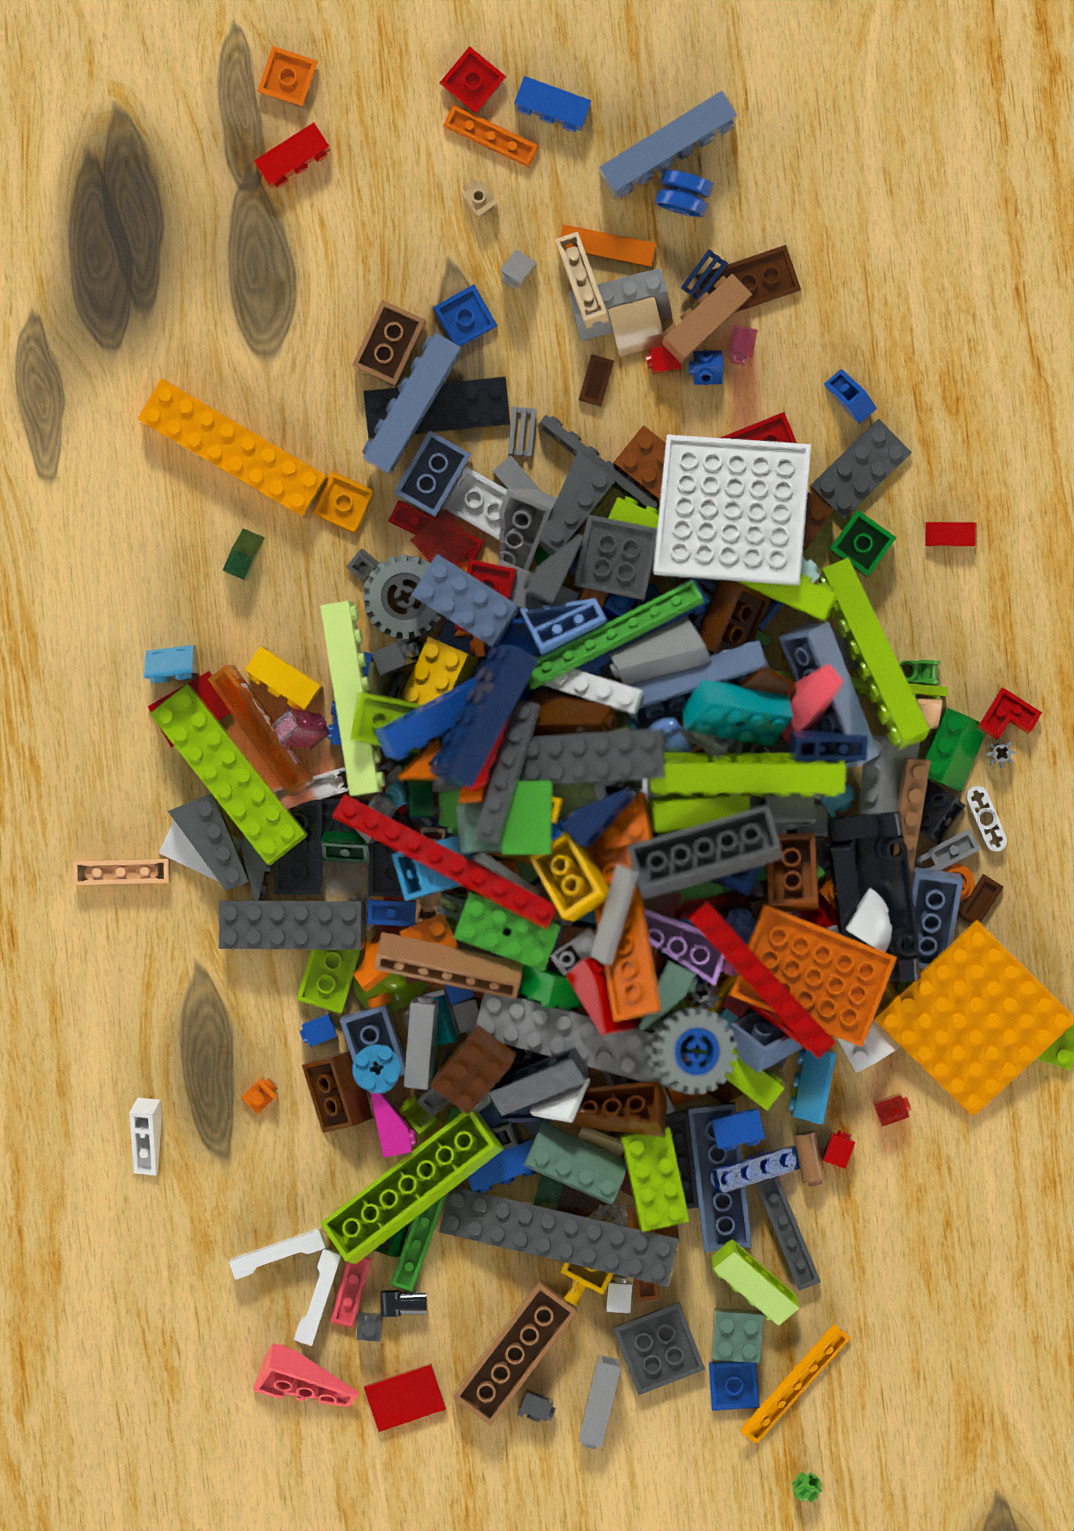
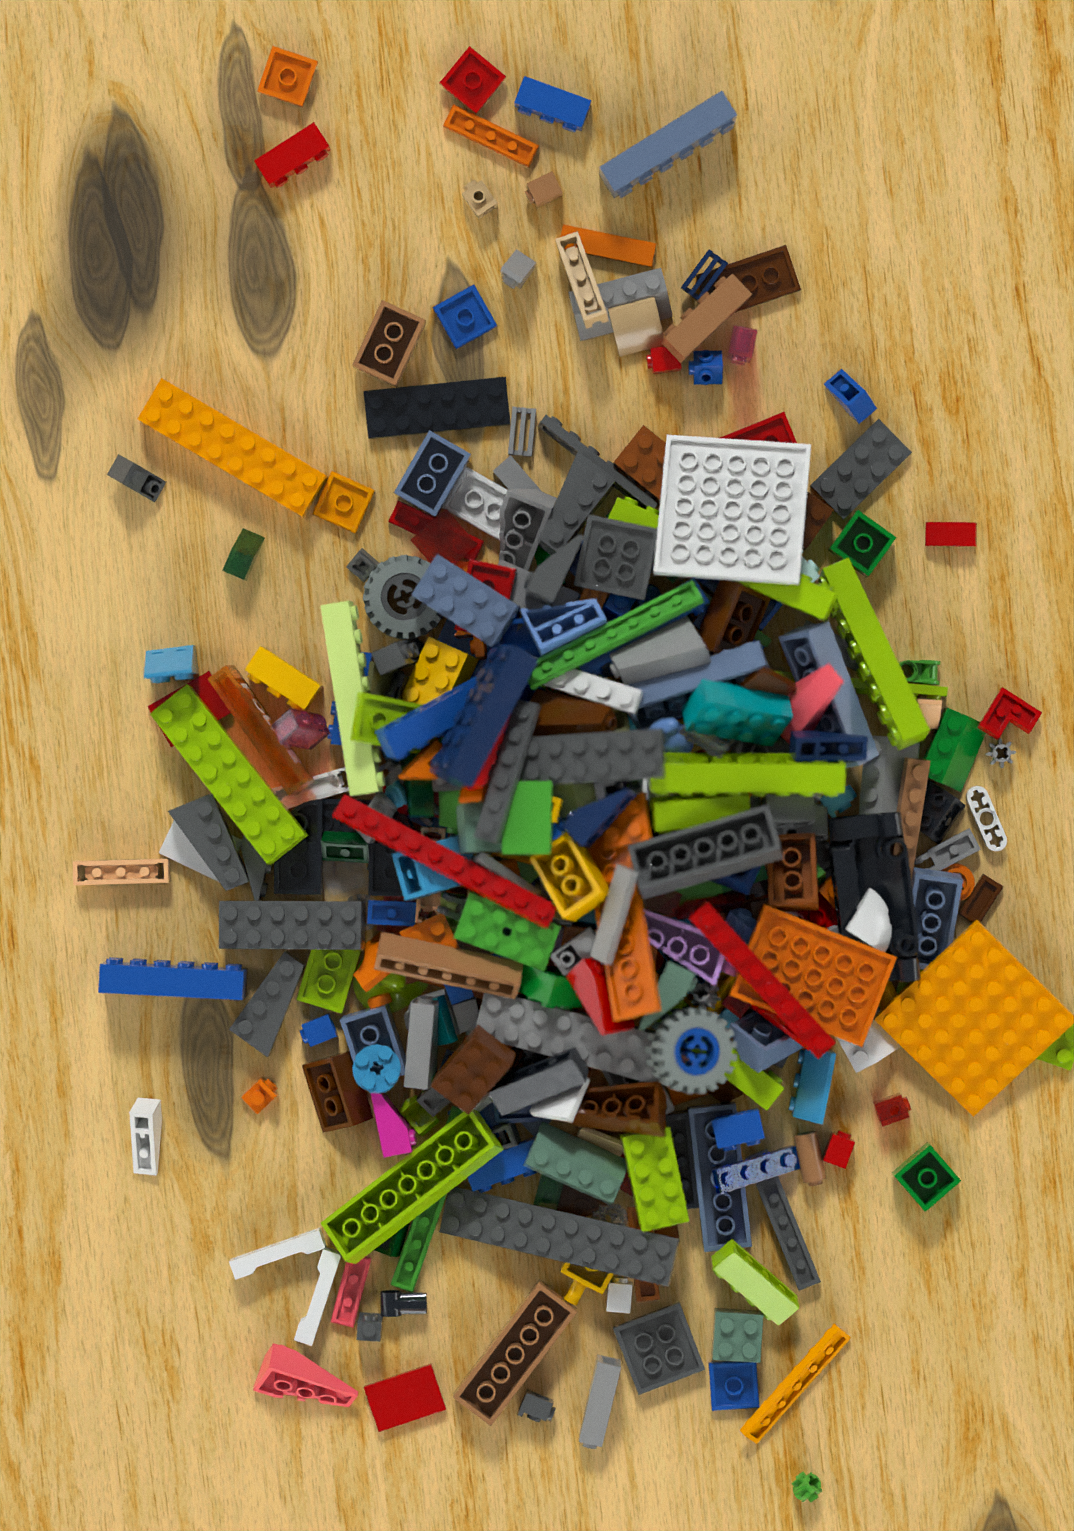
sand blue brick [362,333,462,475] -> none
reddish brown tile [578,354,614,407] -> none
blue wheel [655,169,713,218] -> none
none -> blue brick [98,957,248,1000]
none -> dark grey slope [107,454,166,502]
none -> dark grey wedge [229,950,306,1057]
none -> medium nougat brick [524,171,563,208]
none -> green brick [892,1142,961,1212]

